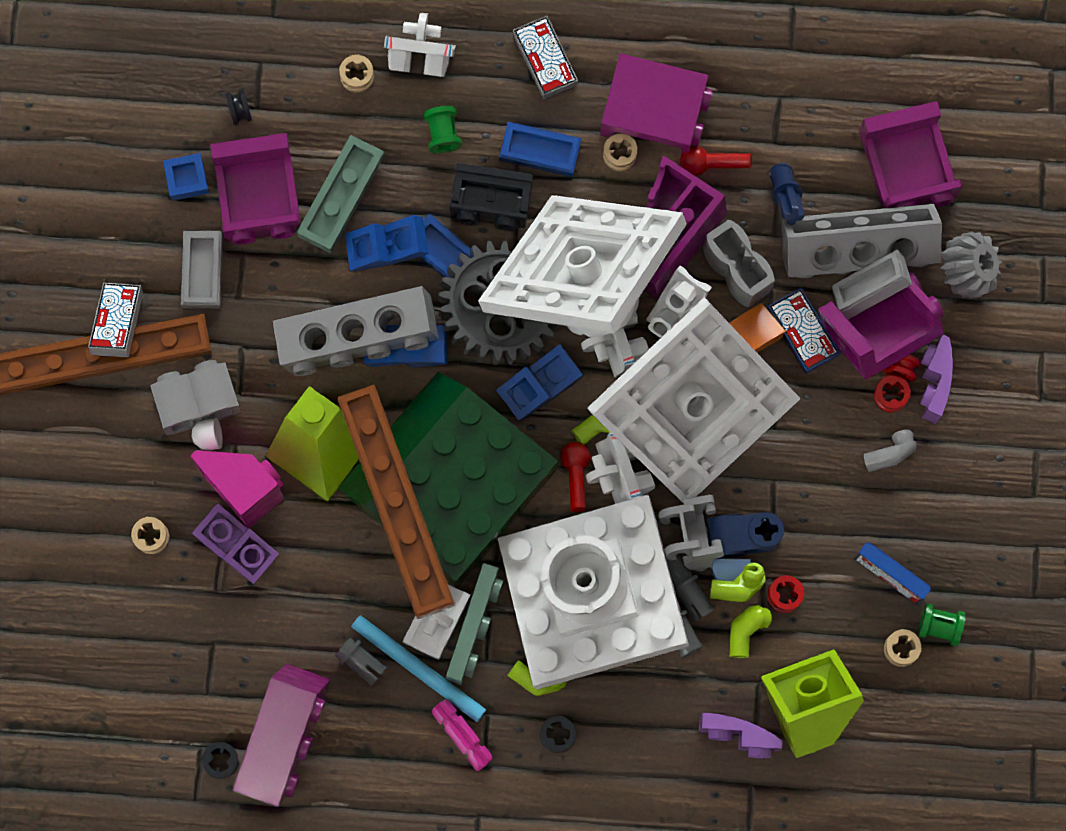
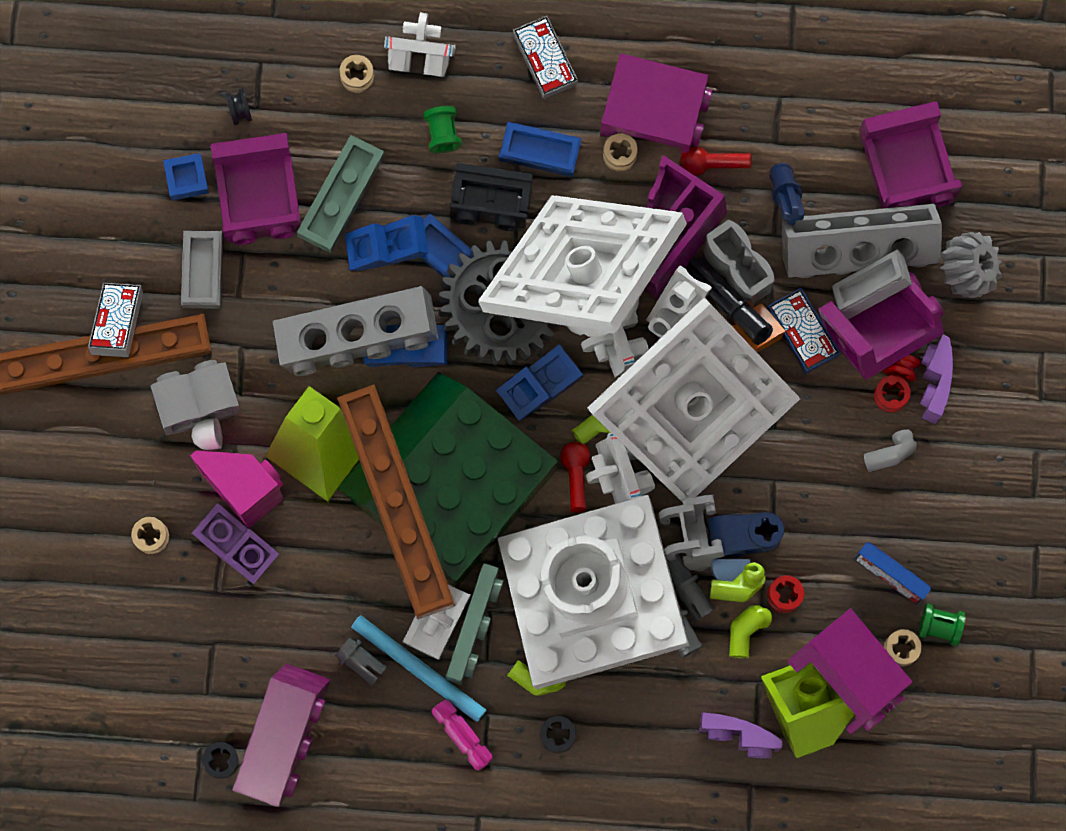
none -> black axle [685,257,773,345]
none -> magenta panel [787,608,912,735]

